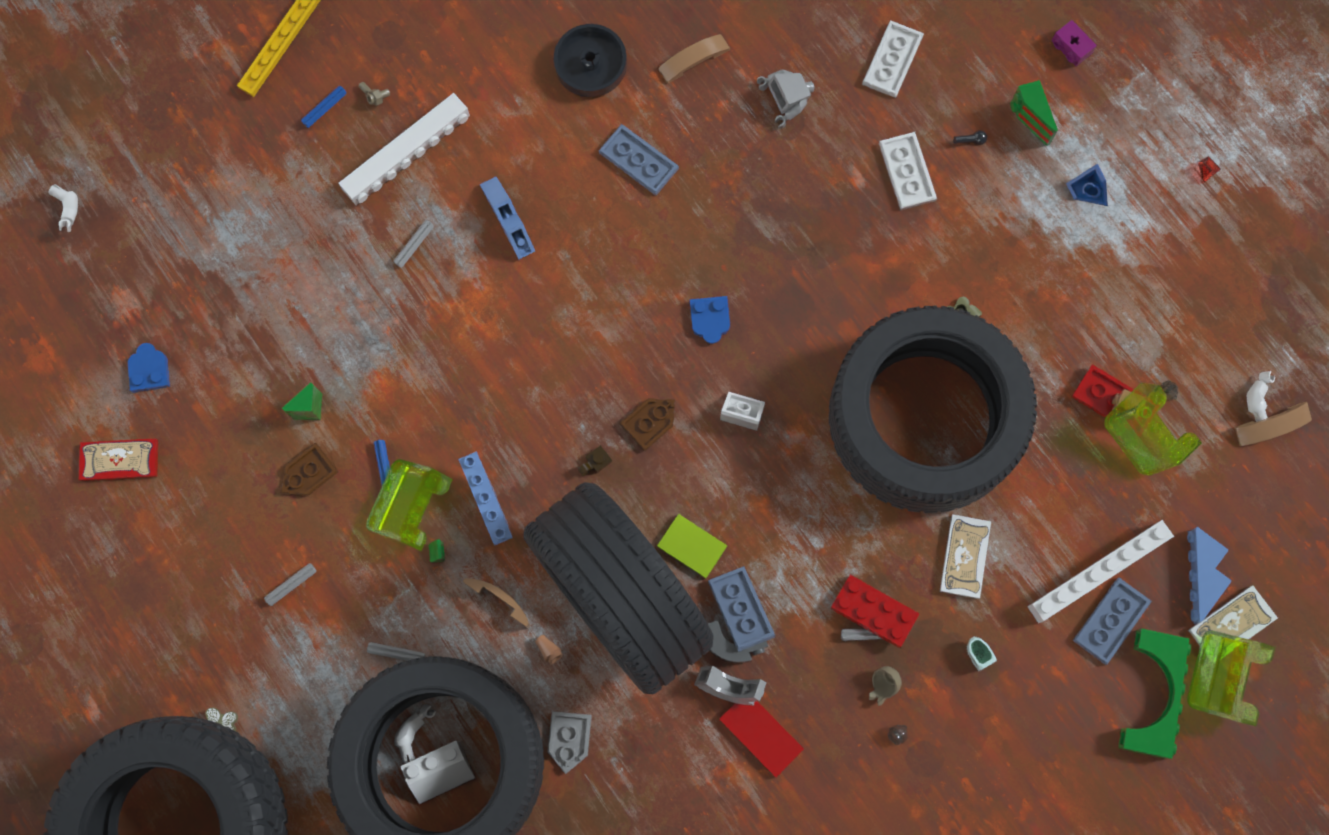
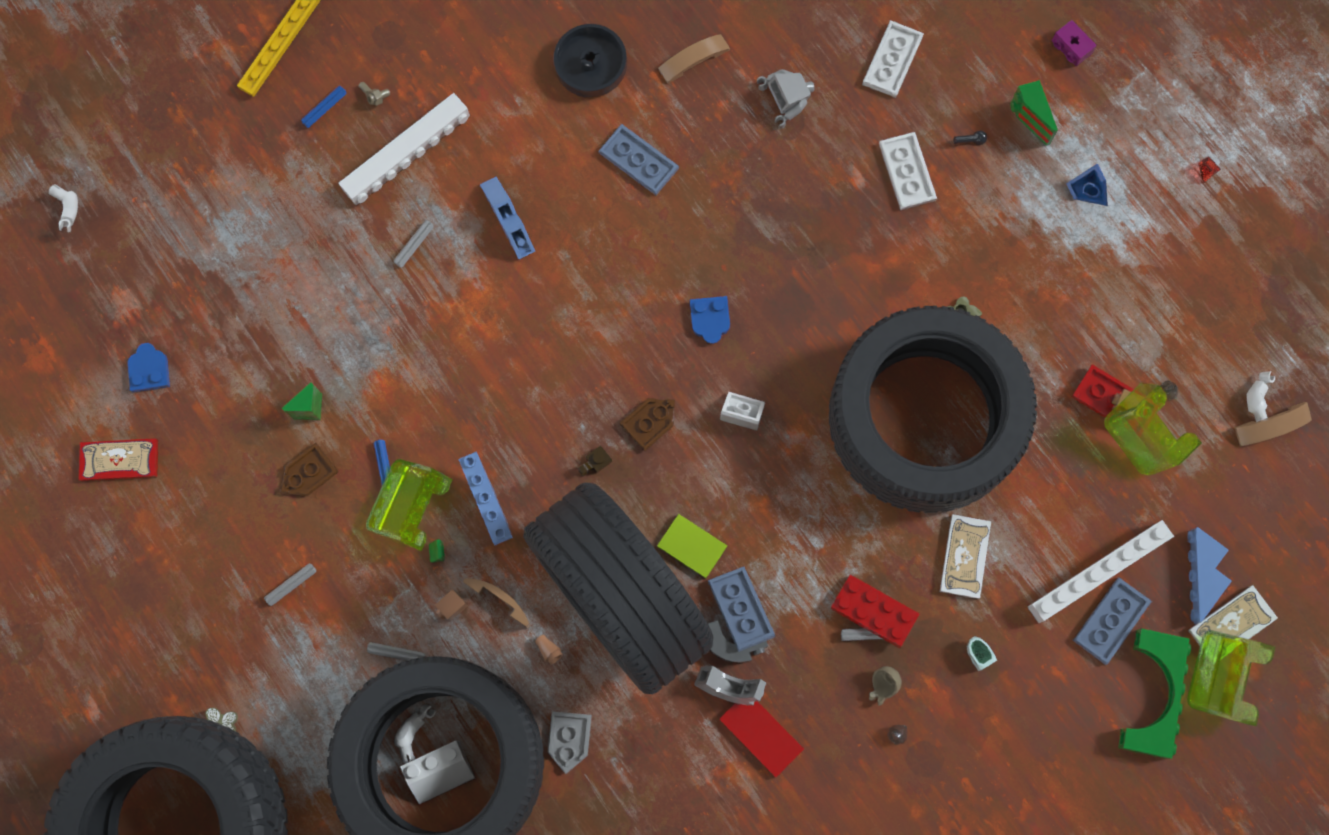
none -> nougat brick [435,589,468,622]

